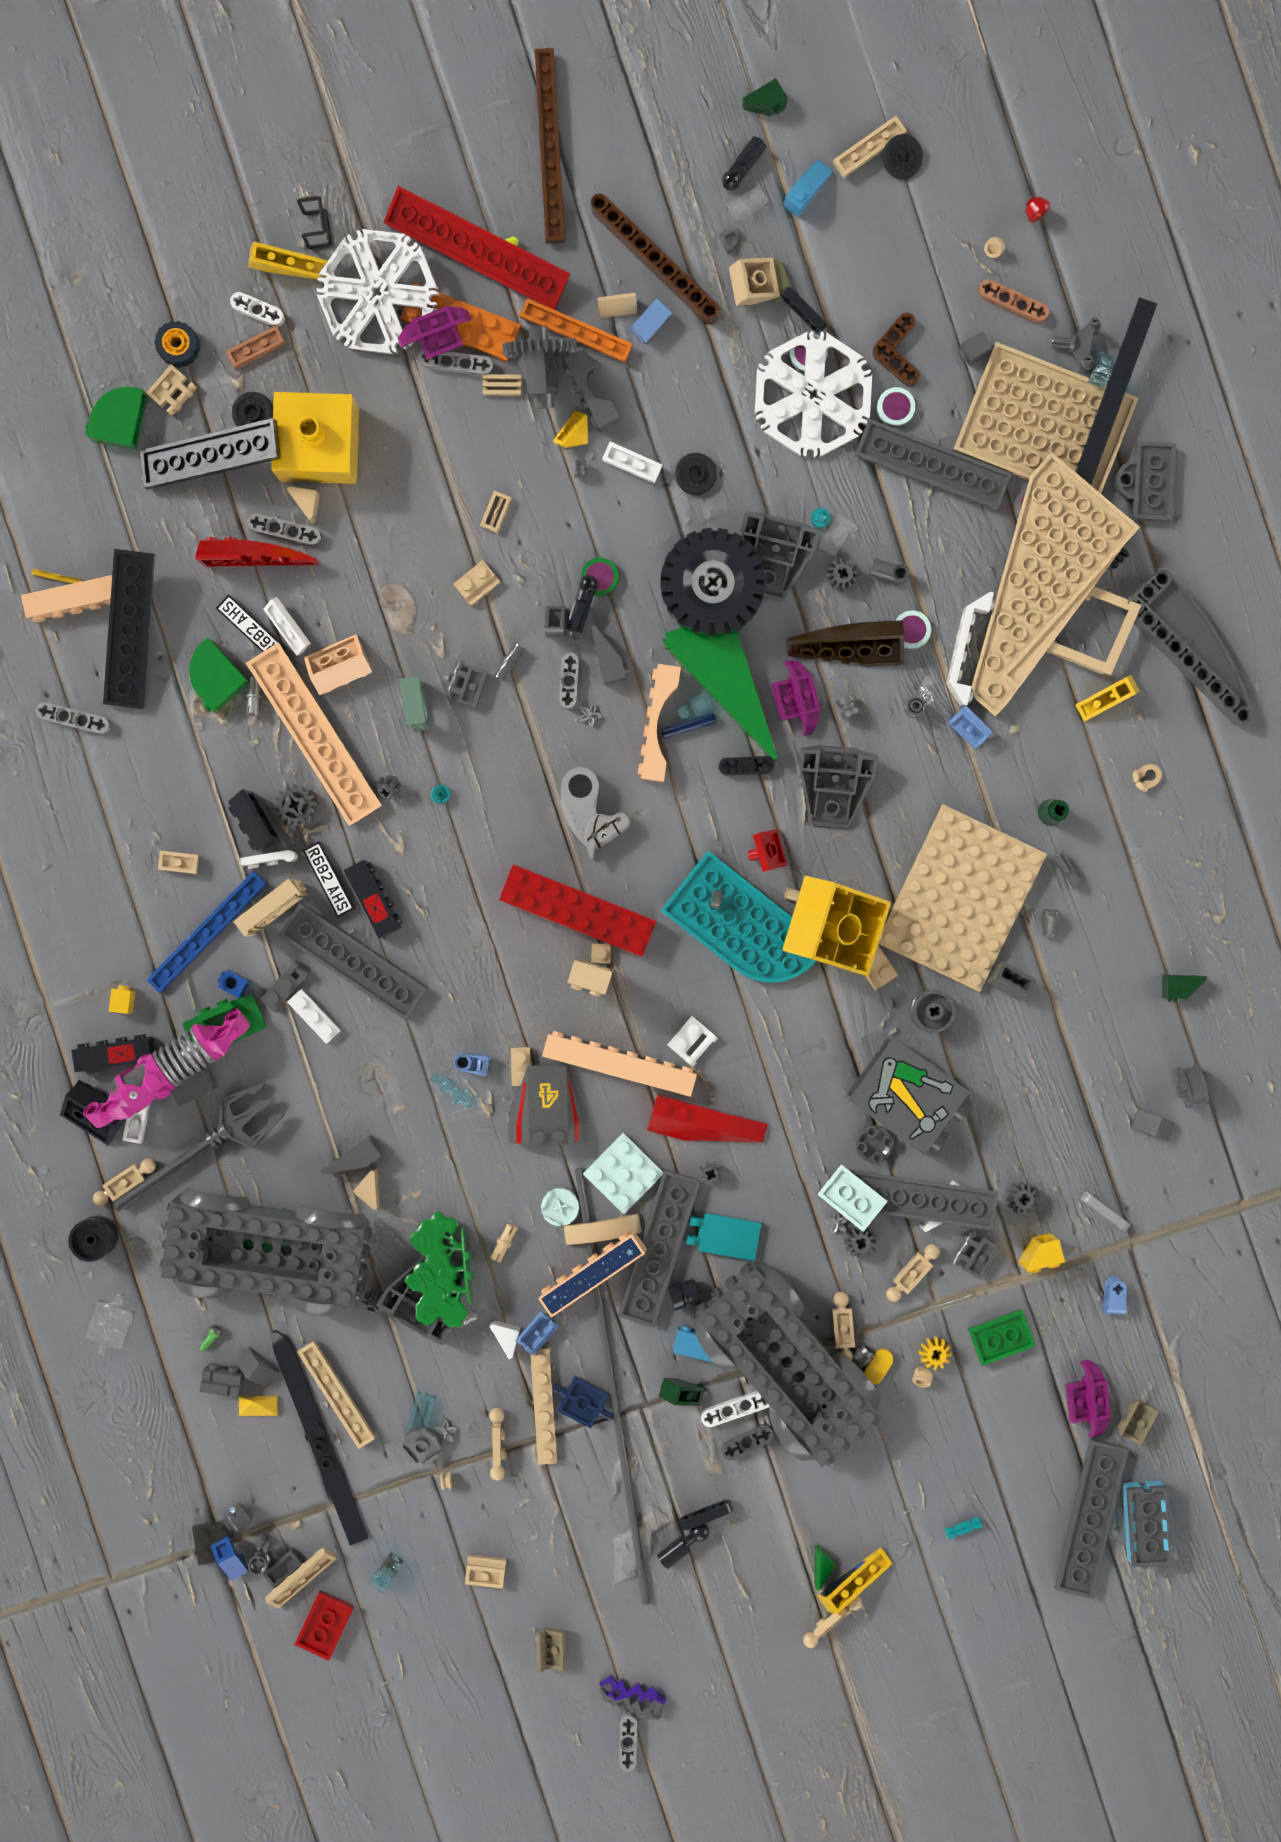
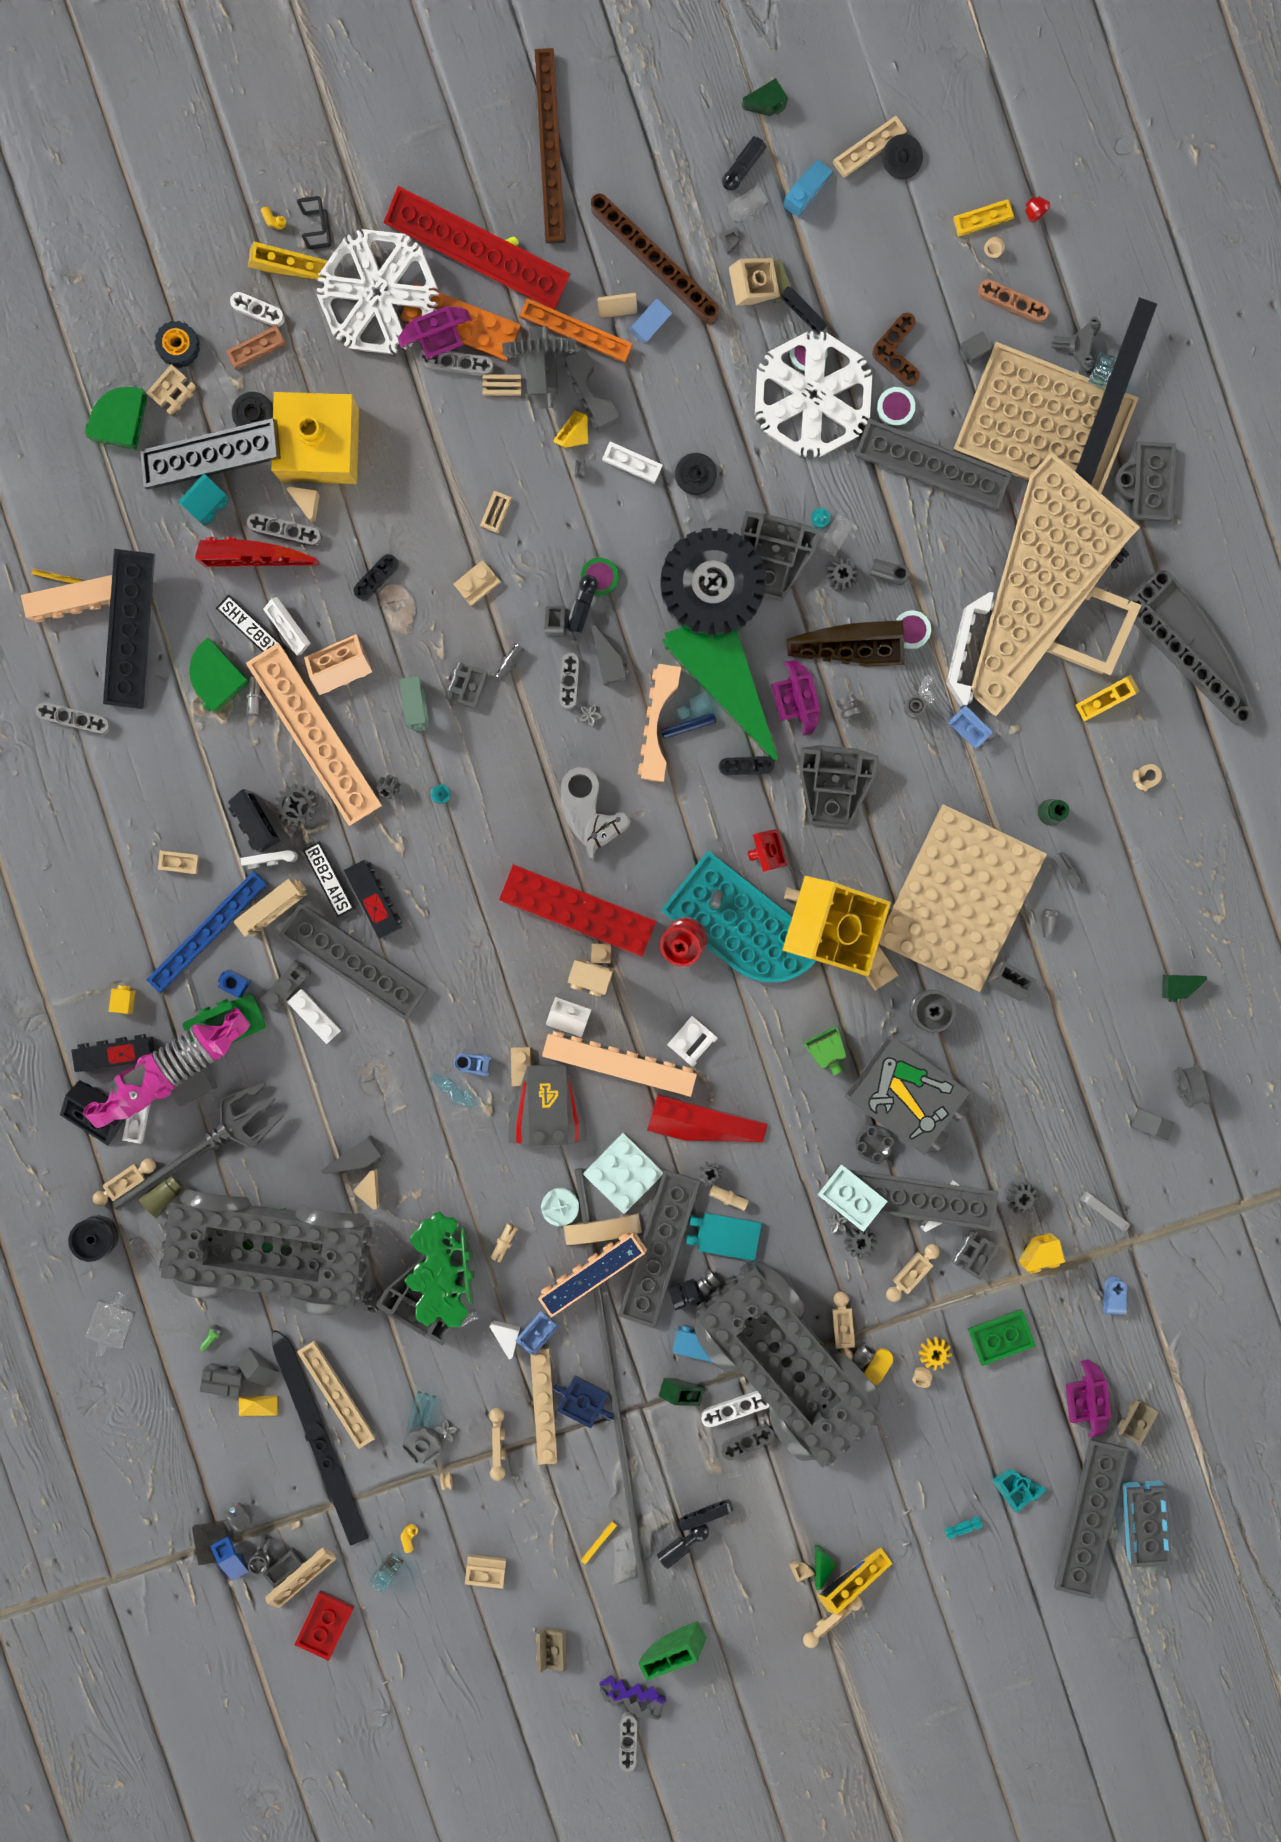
none -> olive plant [139,1175,184,1218]
none -> teal slope [178,474,230,526]
none -> yellow arm [261,206,286,230]
none -> black beam [353,554,398,601]
none -> yellow arm [400,1524,418,1553]
none -> white panel [546,997,591,1037]
none -> yellow piece [581,1521,617,1564]
none -> green brick [638,1621,707,1681]
none -> red wheel [660,918,708,967]
none -> flat silver wheel [695,1269,722,1296]
none -> tan pin [709,1185,748,1211]
none -> tan tile [789,1561,815,1582]
none -> bright green torso [803,1026,846,1075]
none -> yellow tile [953,199,1014,237]
none -> teal slope [992,1469,1047,1513]

